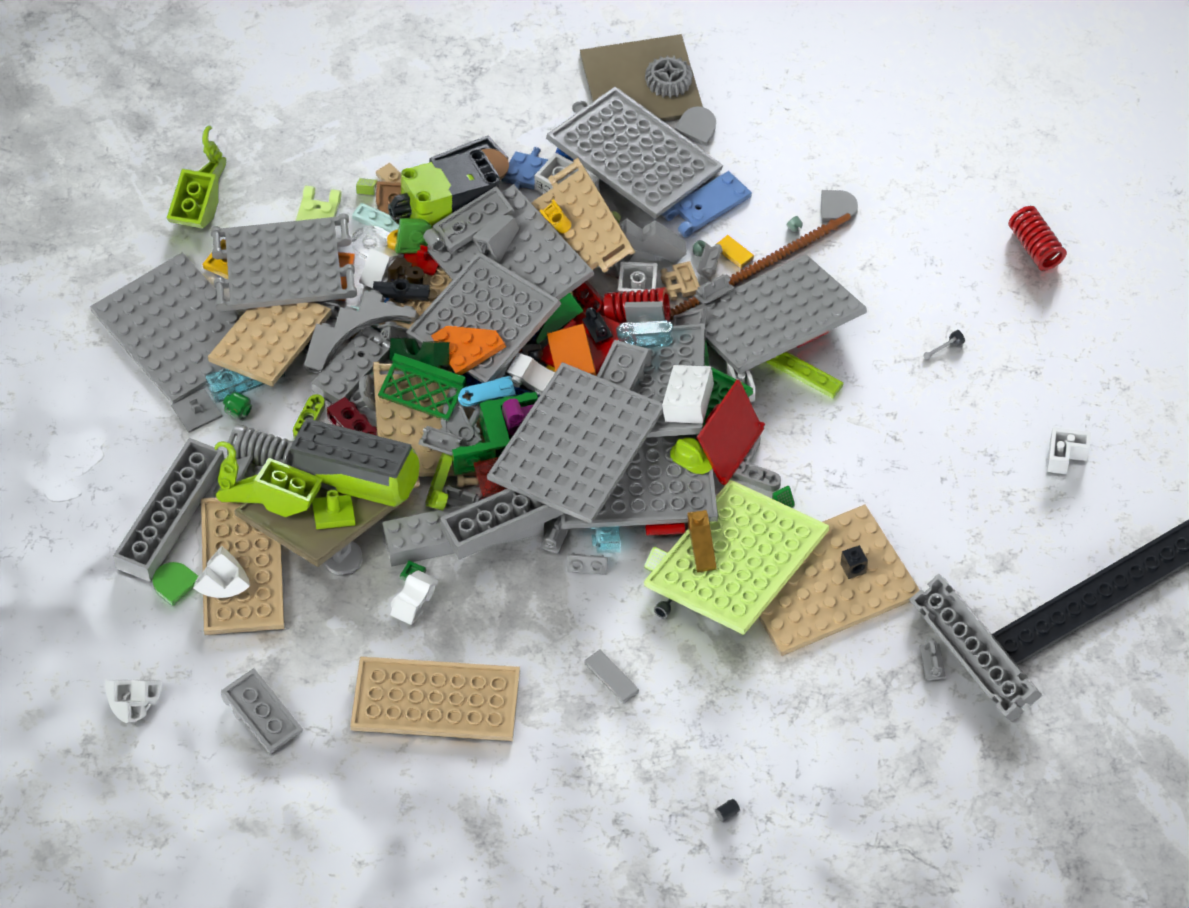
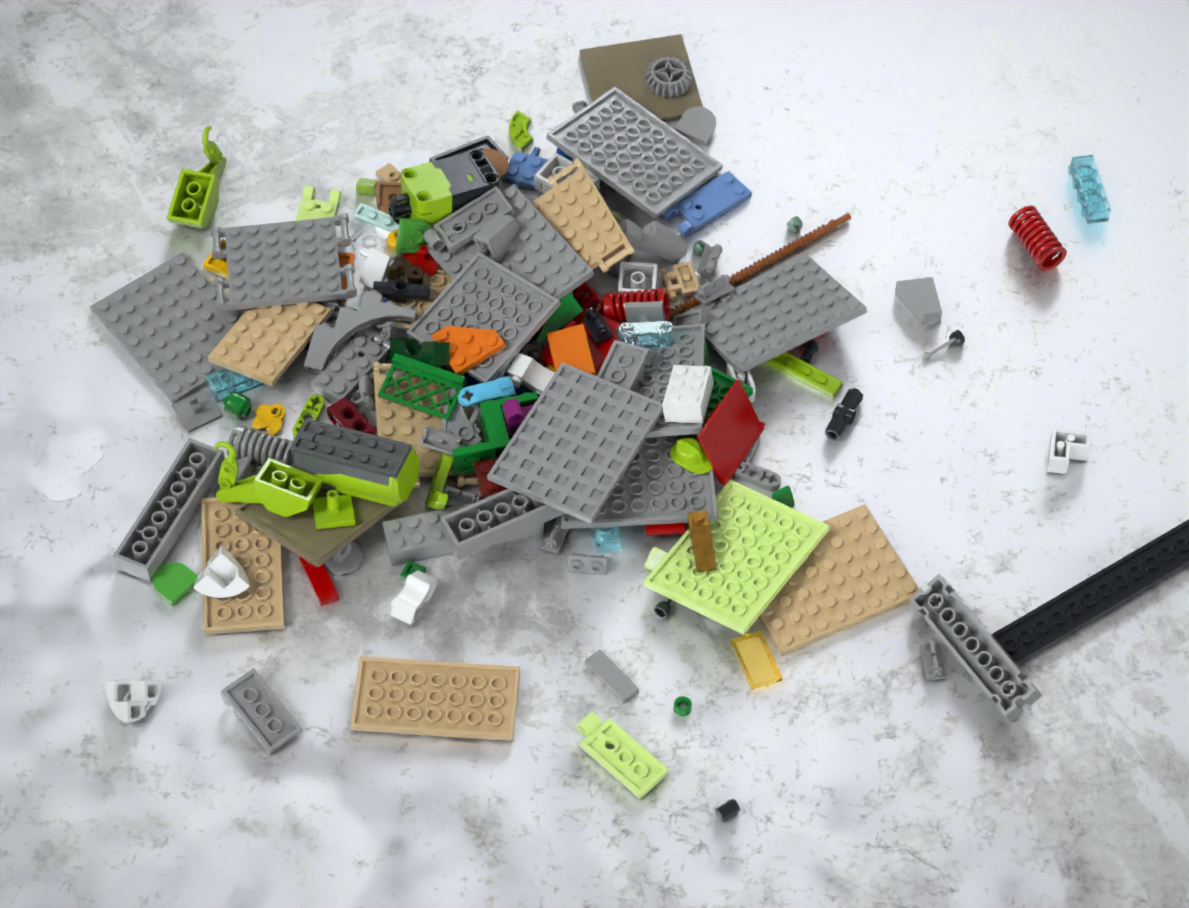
yellow piece [539,199,571,234] -> none
yellow tile [716,235,754,269] -> none
light grey tile [821,190,858,222] -> none
black brick [840,545,868,579] -> none
none -> yellow plate [252,404,286,436]
none -> red hinge [299,557,339,606]
none -> lime tile [509,110,533,152]
none -> yellowish green hinge [576,712,669,799]
none -> green bush [673,696,692,717]
none -> clear yellow piece [730,631,783,690]
none -> black pin [799,340,819,364]
none -> black piece [825,388,864,441]
none -> light grey slope [895,277,942,325]
none -> clear light blue brick [1068,155,1111,224]

